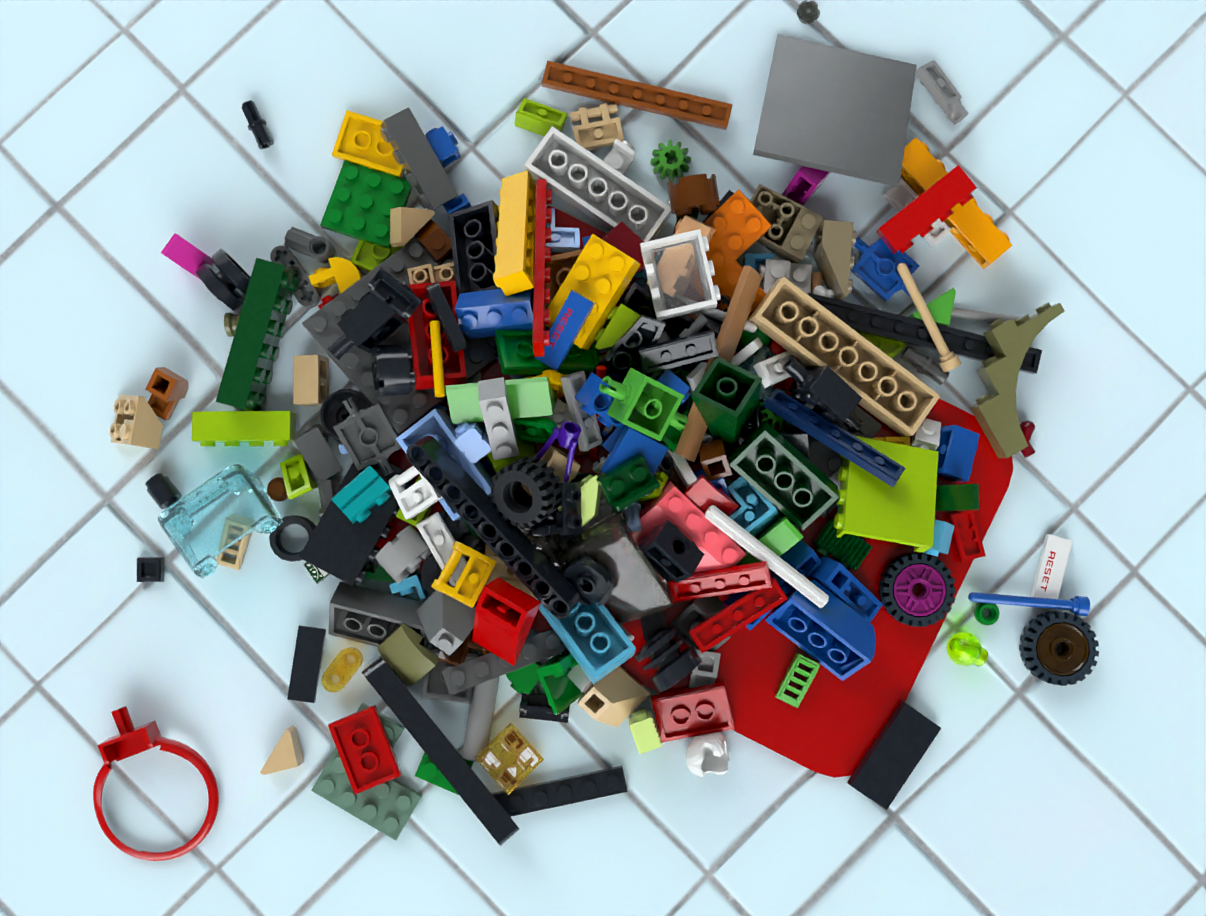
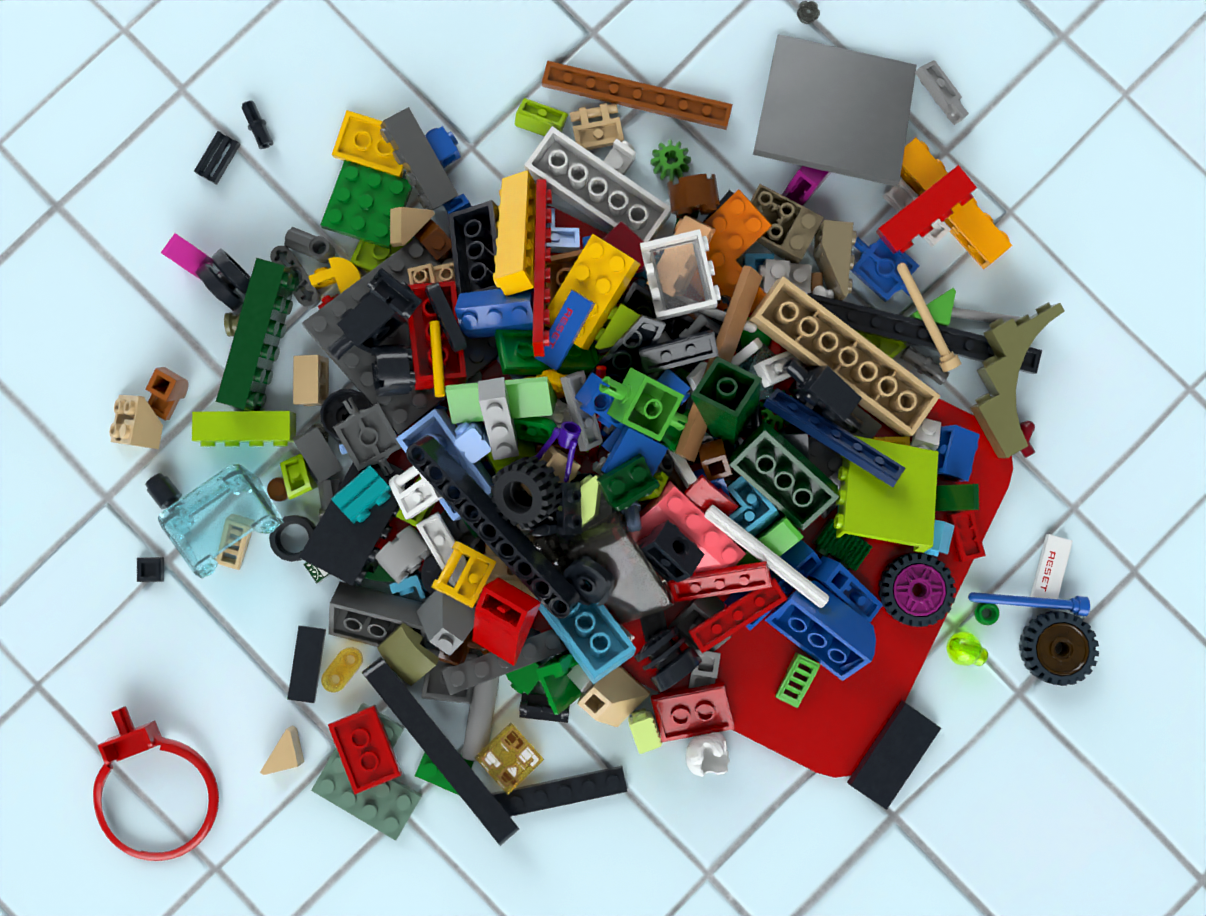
none -> black tile [194,131,241,185]

